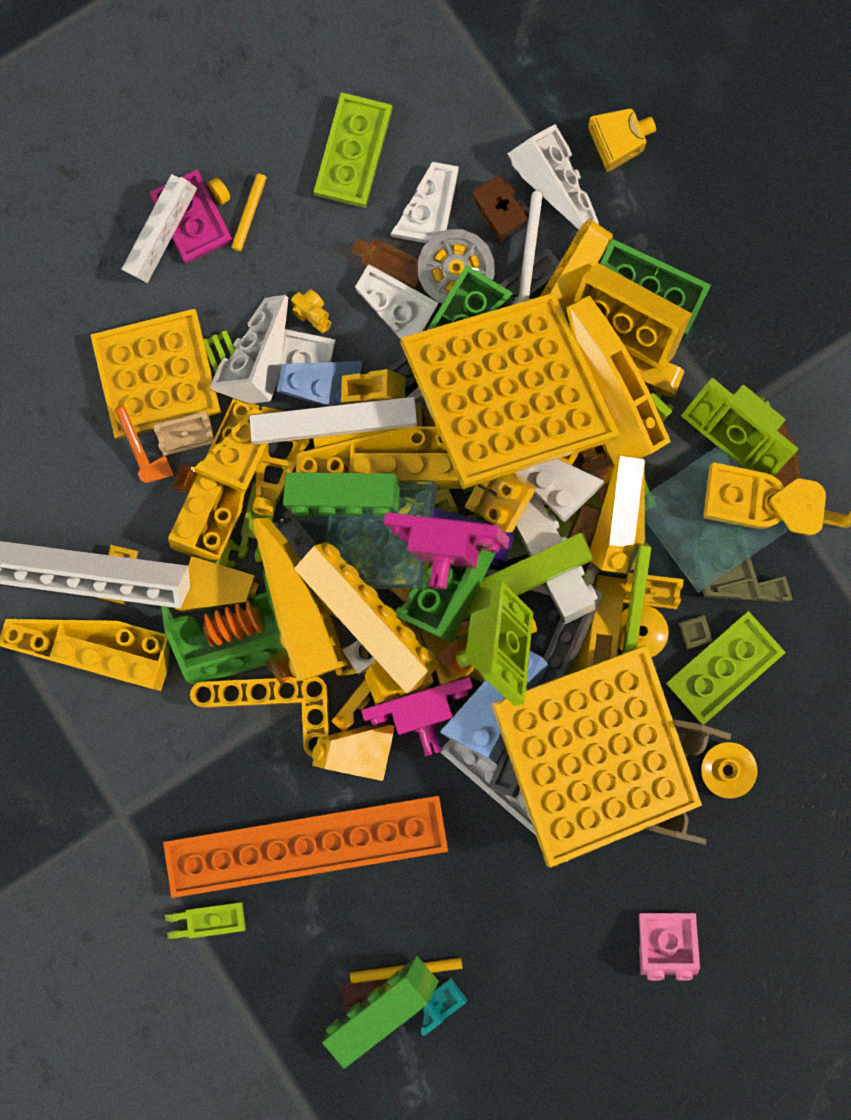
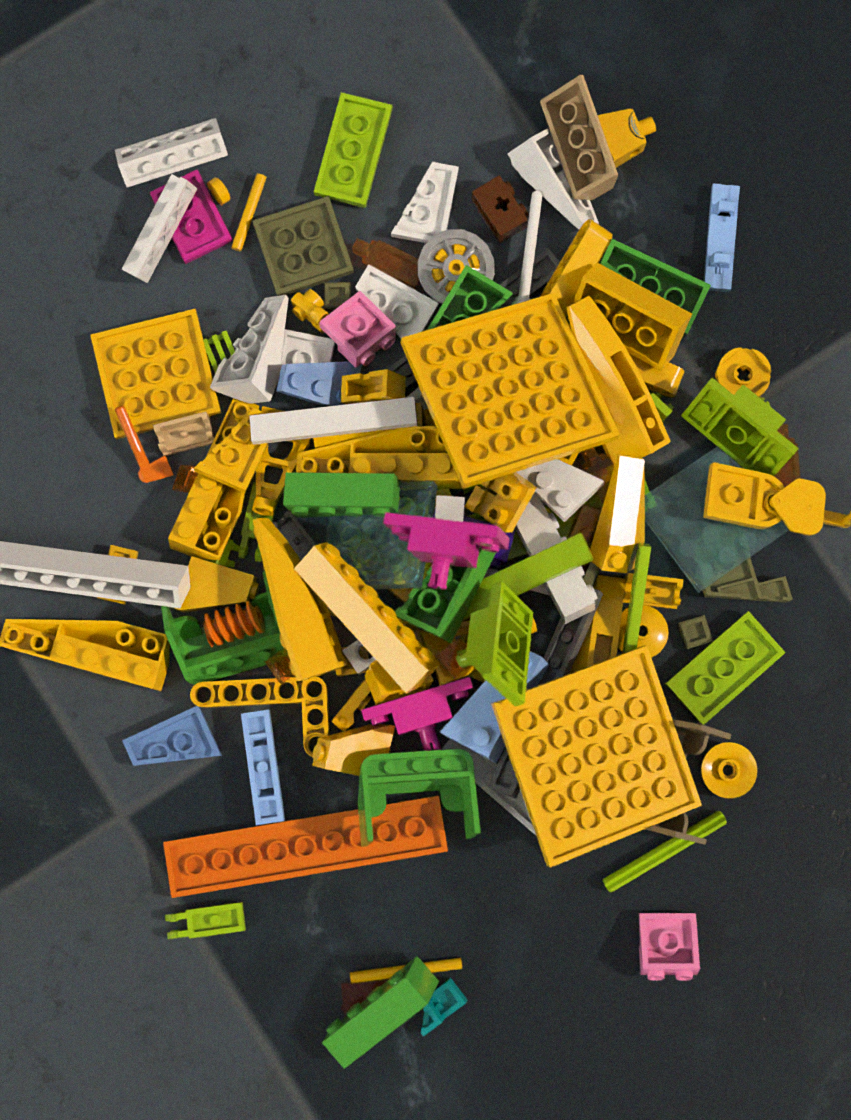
none -> white fence [115,118,228,187]
none -> medium blue wing [122,706,222,766]
none -> light blue hinge [241,710,285,825]
none -> olive plate [253,196,354,296]
none -> bright pink plate [320,291,397,368]
none -> olive tile [324,282,351,311]
none -> bright green windscreen [358,749,480,847]
none -> white brick [435,495,465,522]
none -> tan slope [540,75,618,200]
none -> lime axle [603,811,727,892]
none -> light blue hinge [703,183,740,292]
none -> yellow plate [715,347,771,397]

